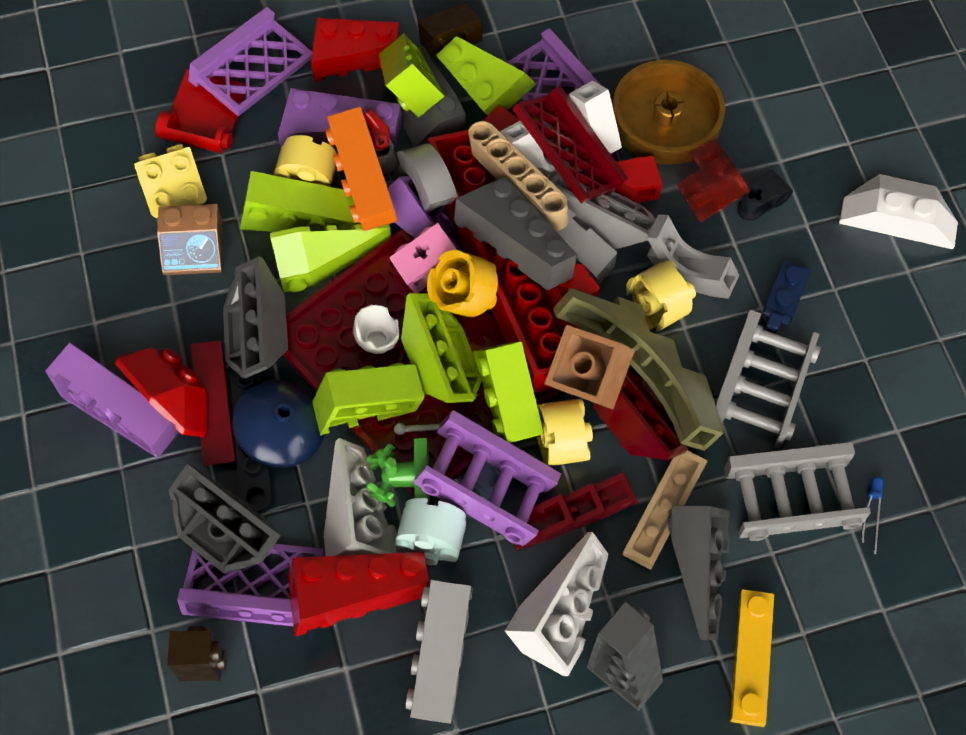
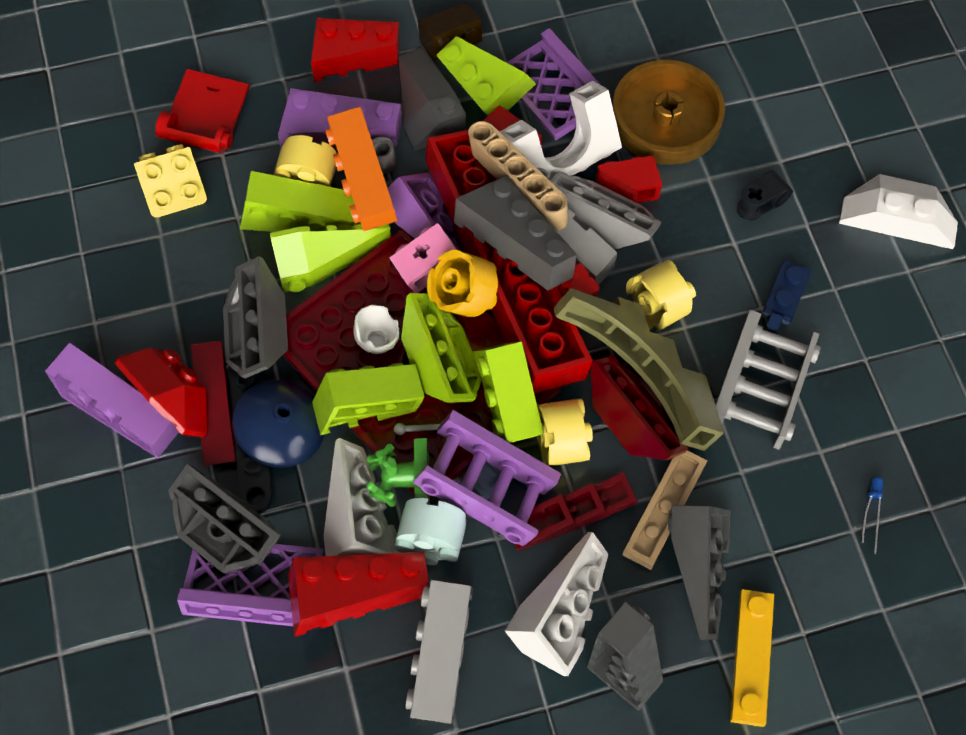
slope [157,204,223,275] -> none
dark brown brick [167,626,227,681] -> none
medium lavender fence [188,7,312,116] -> none
red arm [363,108,389,150] -> none
lime wedge [379,33,445,118] -> none
light grey arch [395,143,458,211] -> none
dark red fence [512,87,628,204] -> none
medium nougat slope [544,325,635,410] -> none
light grey arch [647,214,740,299] -> none
clear red brick [676,138,750,223] -> none
light grey fence [724,442,871,541] -> none

